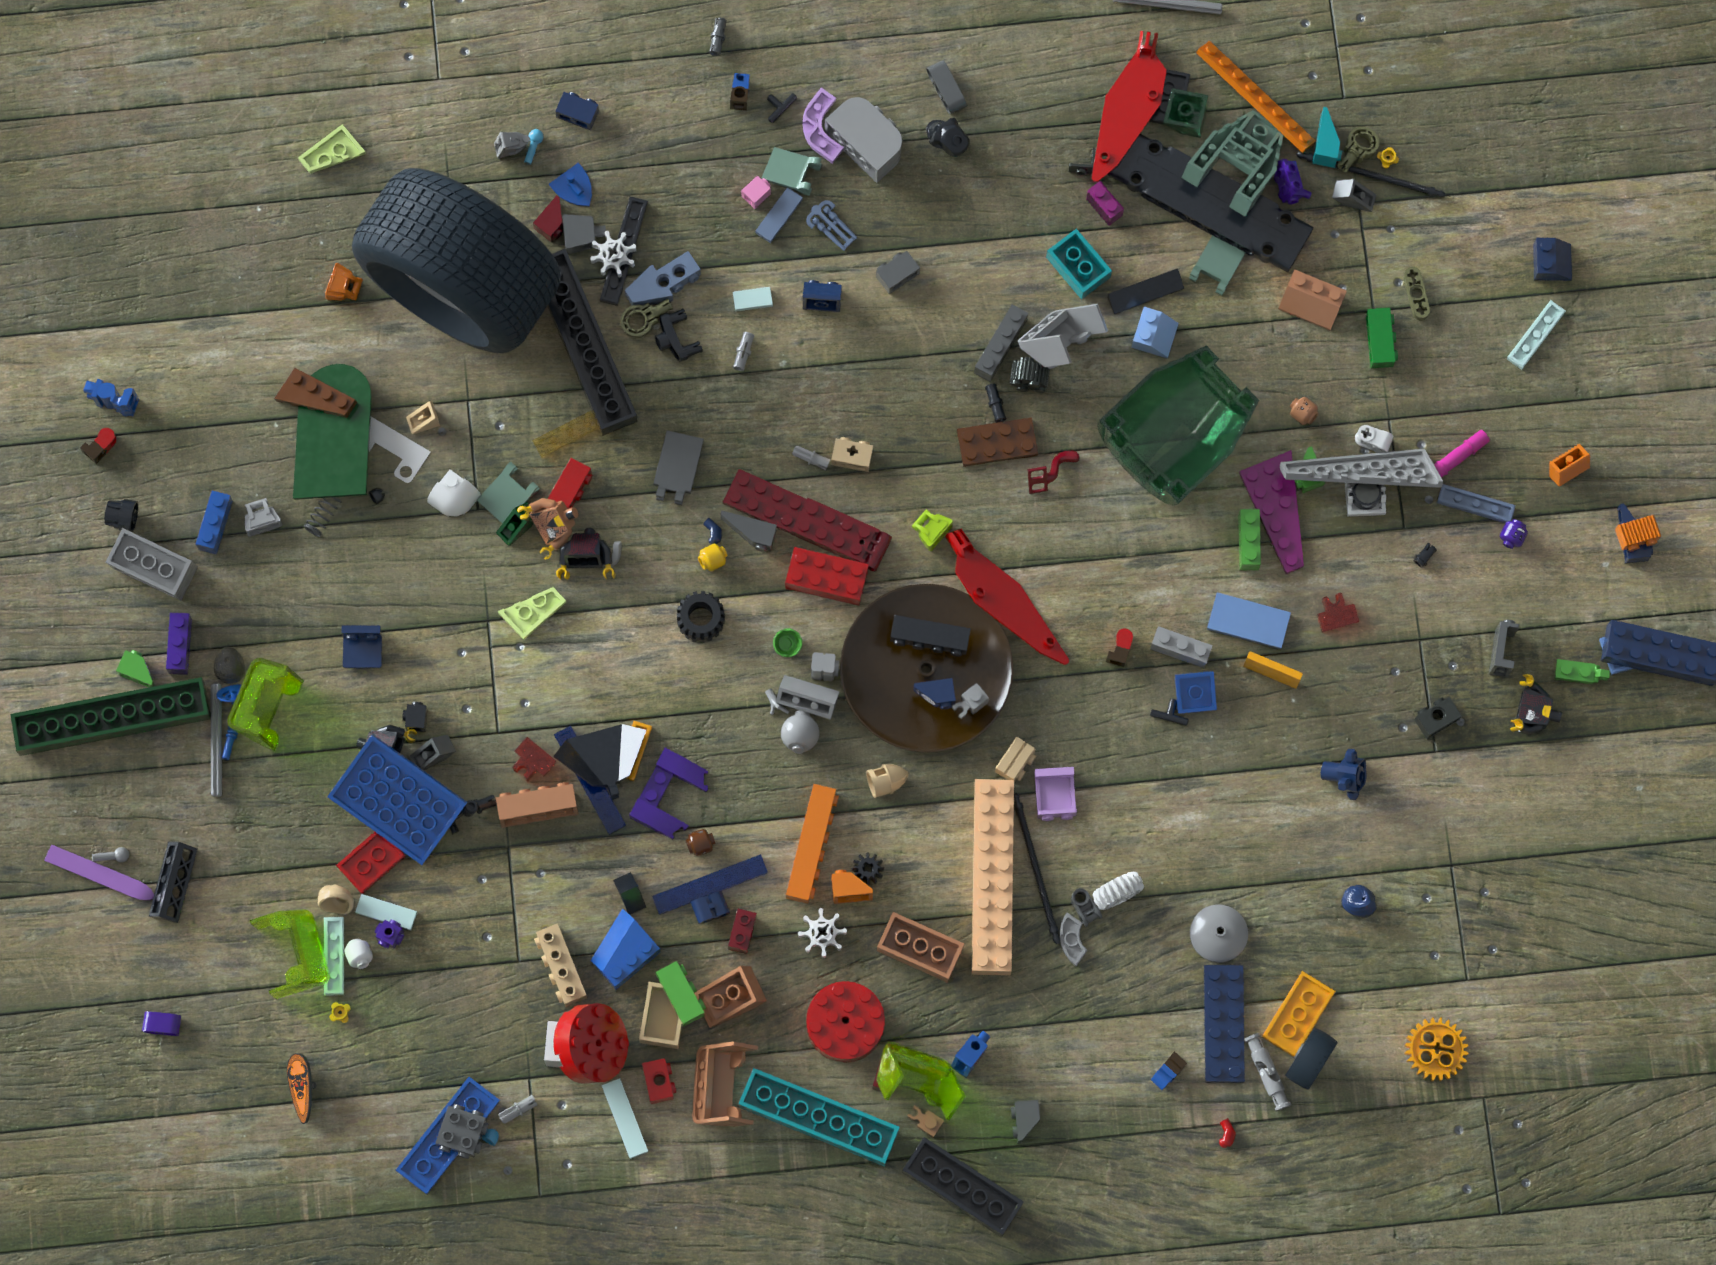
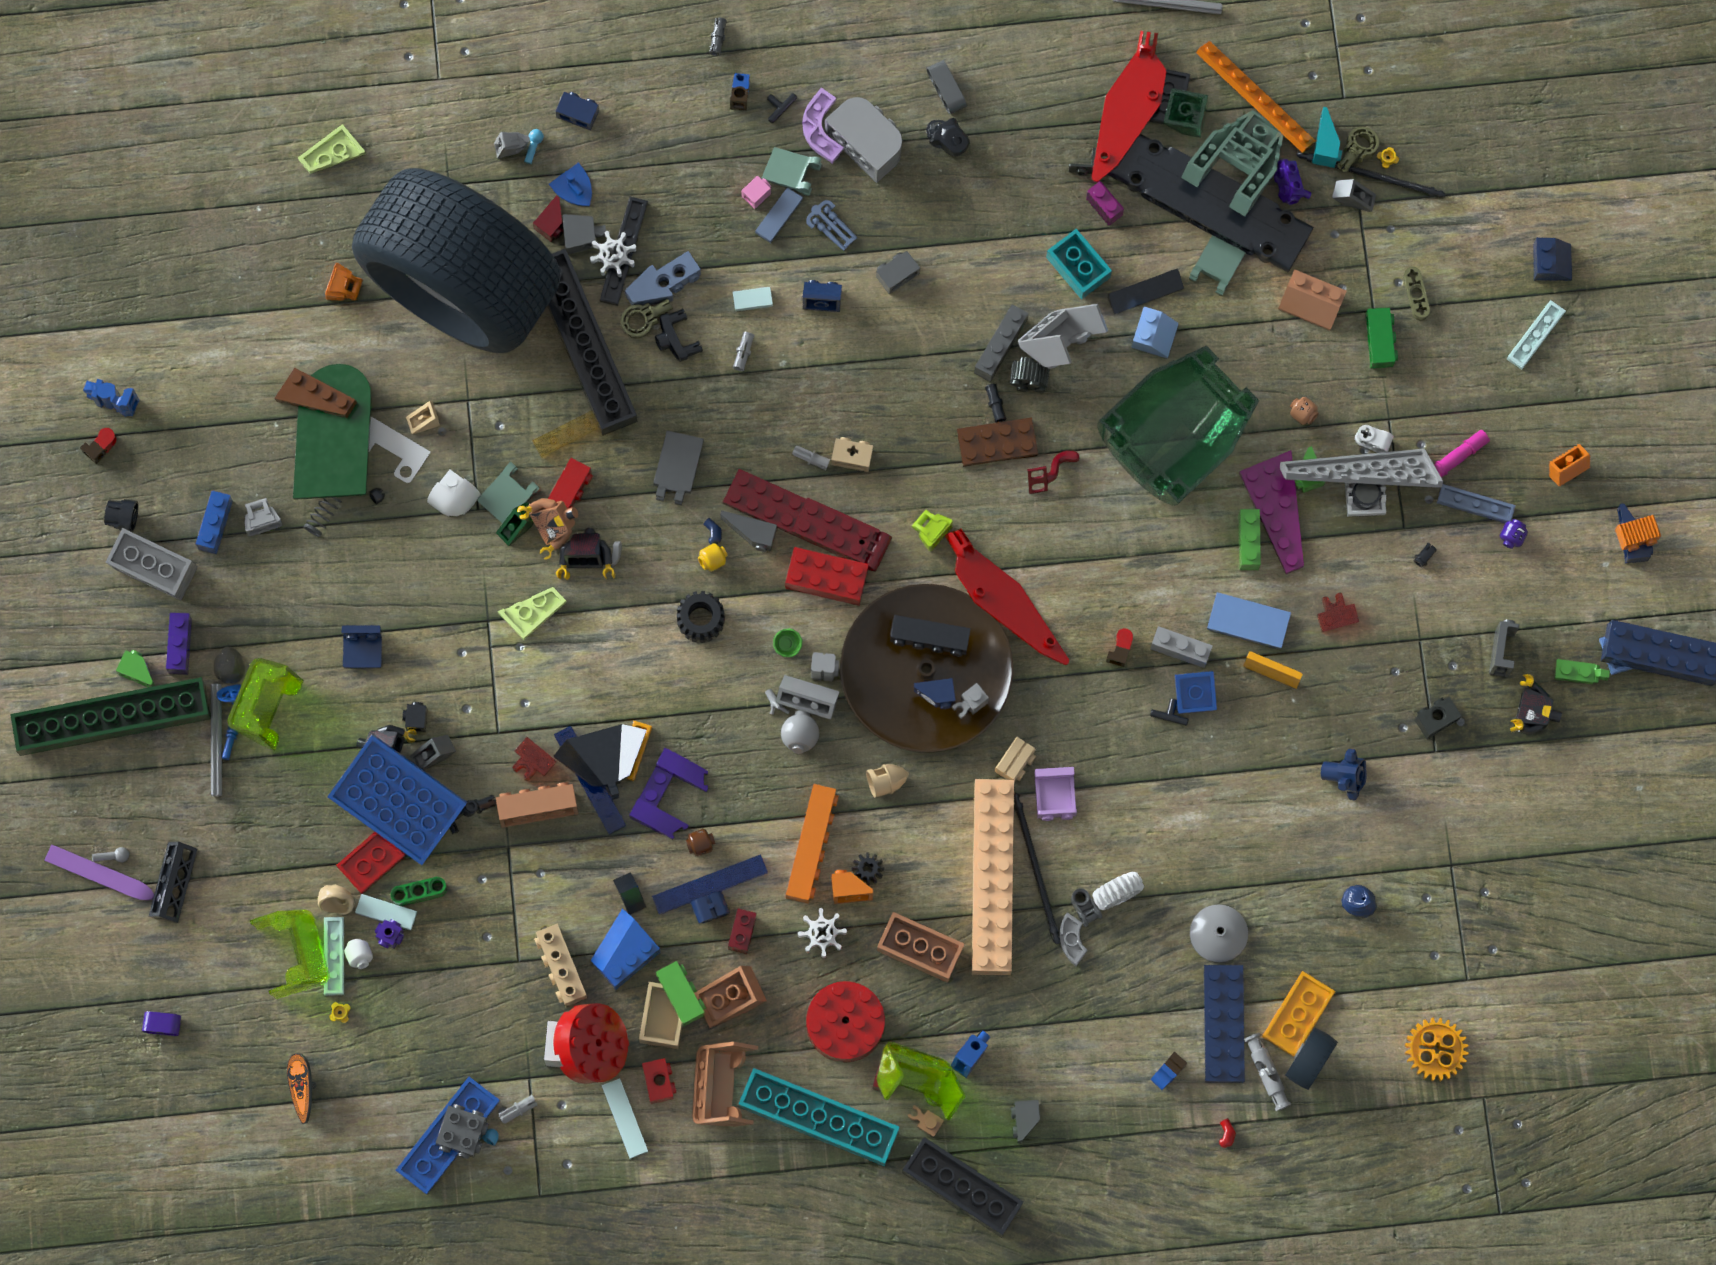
none -> green beam [390,877,447,907]

